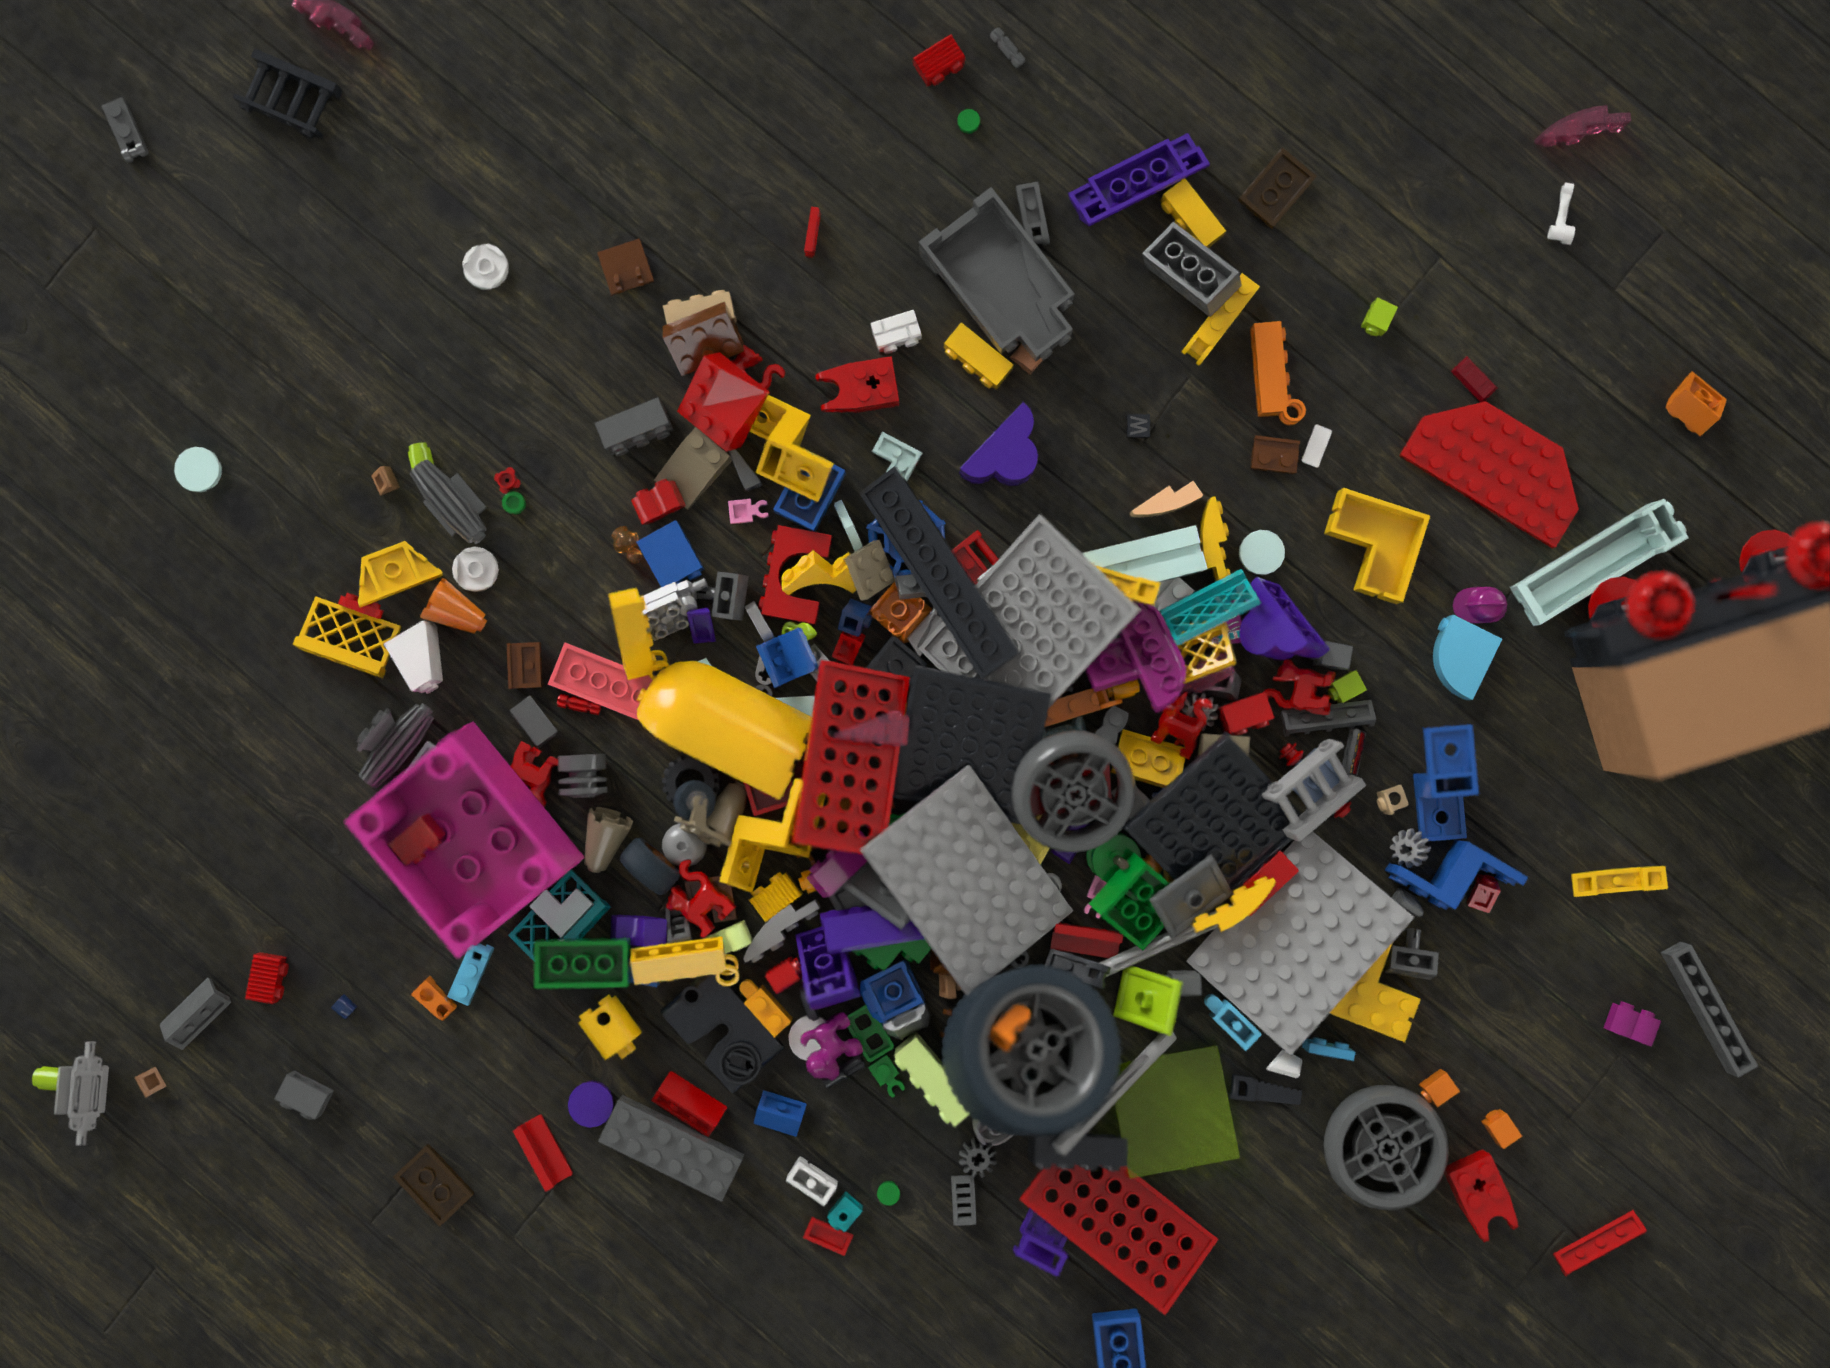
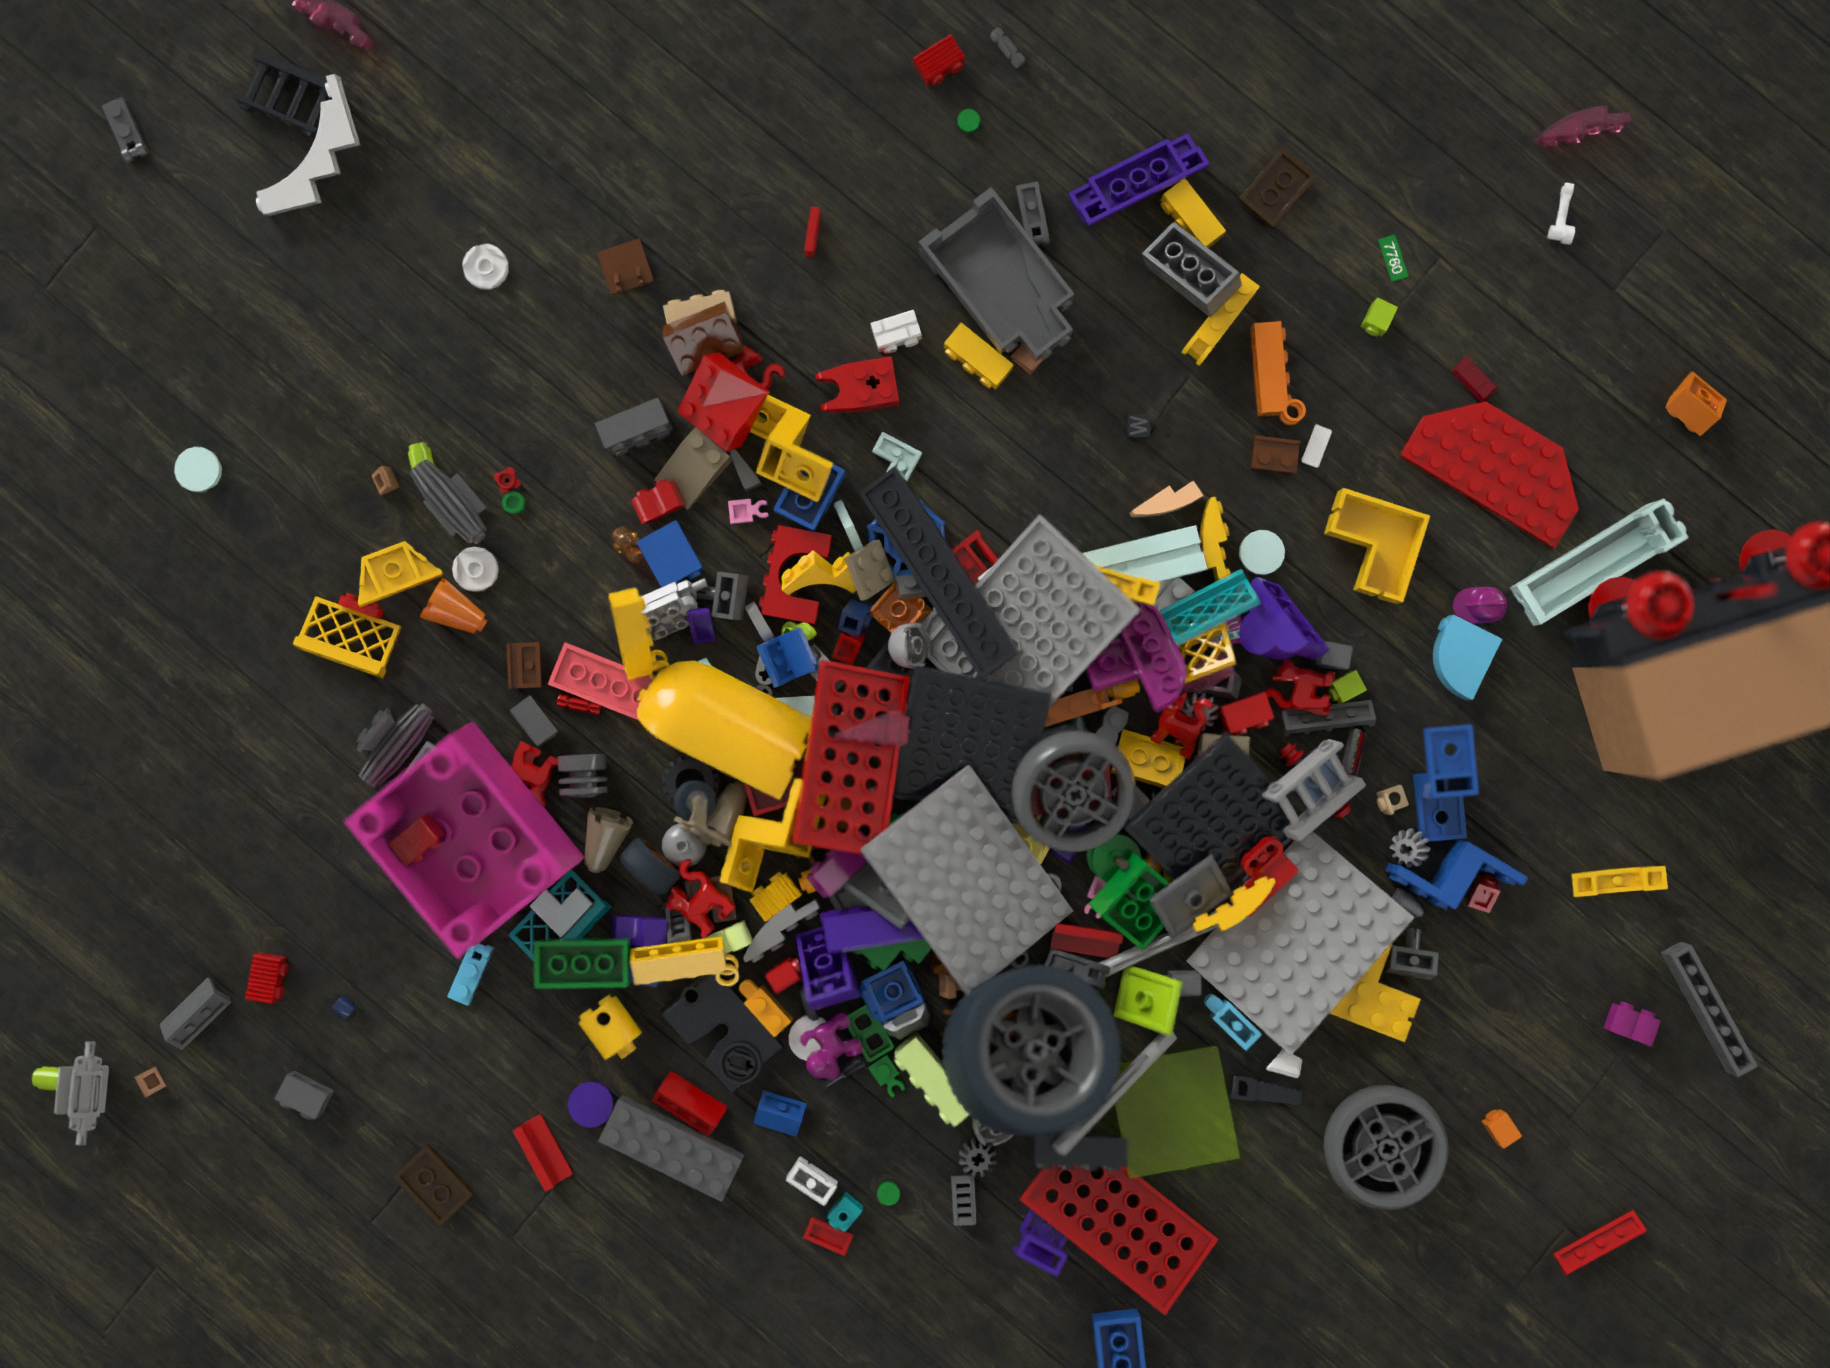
white slope [384,620,443,694] -> none
orange leg [411,976,457,1021] -> none
dark purple brick [959,402,1038,486] -> none
orange leg [989,1005,1030,1053] -> none
dark azure plate [1302,1037,1355,1061] -> none
orange brick [1418,1069,1460,1107] -> none
red brick [1444,1149,1518,1243] -> none
none -> white arch [256,74,360,216]
none -> light grey cylinder [888,622,931,668]
none -> red plate [1241,836,1283,876]
none -> green sticker [1378,234,1409,282]

